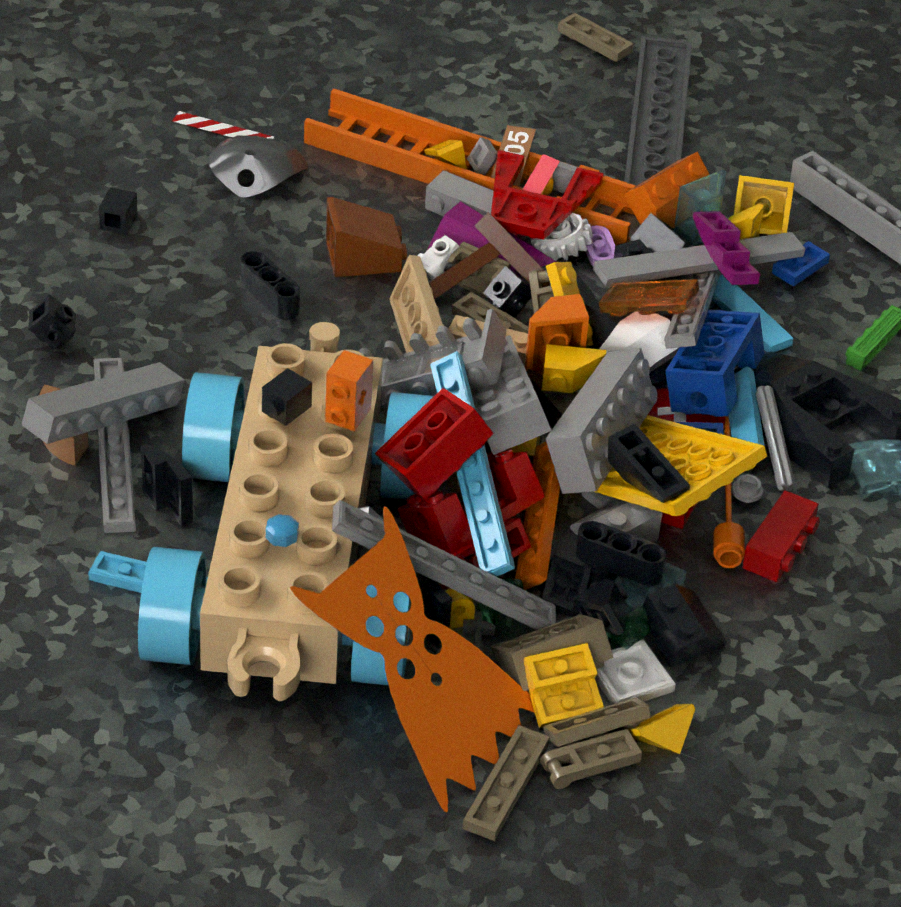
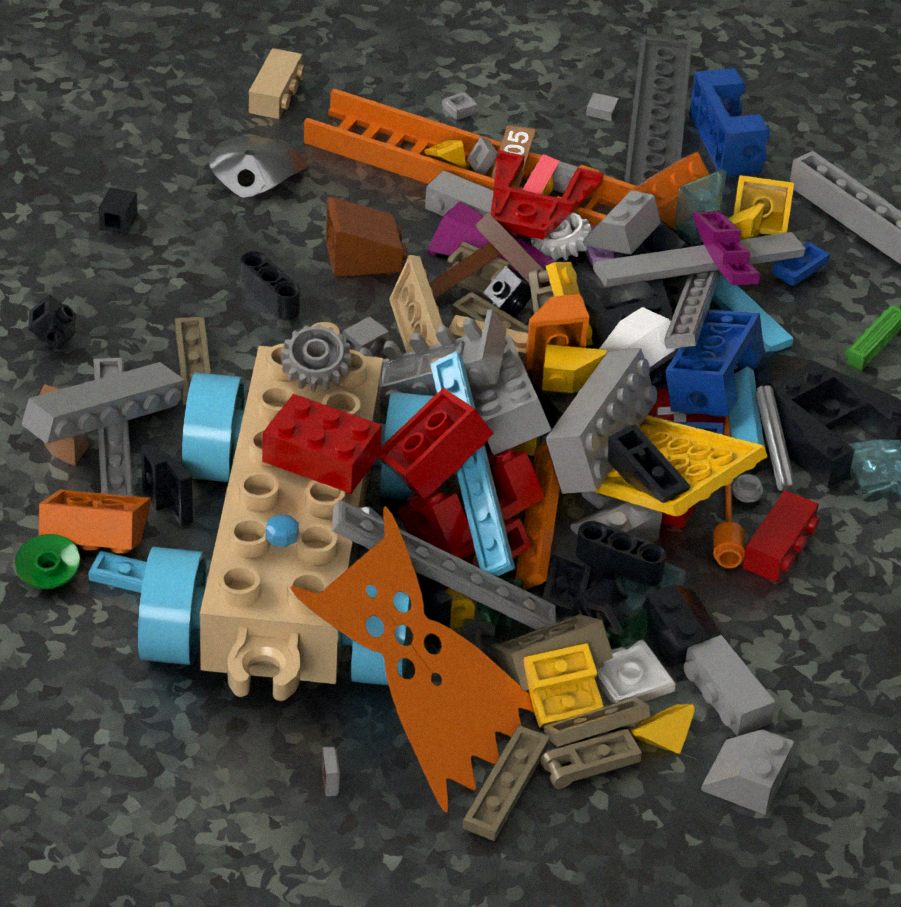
sticker [172,111,274,139] -> none
black brick [262,368,312,426] -> none
orange brick [325,350,373,432] -> none
white plate [418,235,459,281] -> none
dark tan plate [558,13,634,62] -> none
clear orange plate [599,279,699,316] -> none
none -> green dish [15,534,80,589]
none -> orange slope [39,489,151,553]
none -> dark tan plate [175,317,211,405]
none -> tan brick [249,48,306,119]
none -> red brick [262,394,382,494]
none -> light grey gear [281,324,351,392]
none -> light grey tile [322,746,340,796]
none -> light grey brick [343,316,389,358]
none -> light grey tile [442,92,479,120]
none -> light grey slope [583,191,661,255]
none -> light grey tile [586,93,619,121]
none -> light grey brick [684,635,776,736]
none -> blue plate [689,68,770,178]
none -> light grey slope [701,729,794,815]

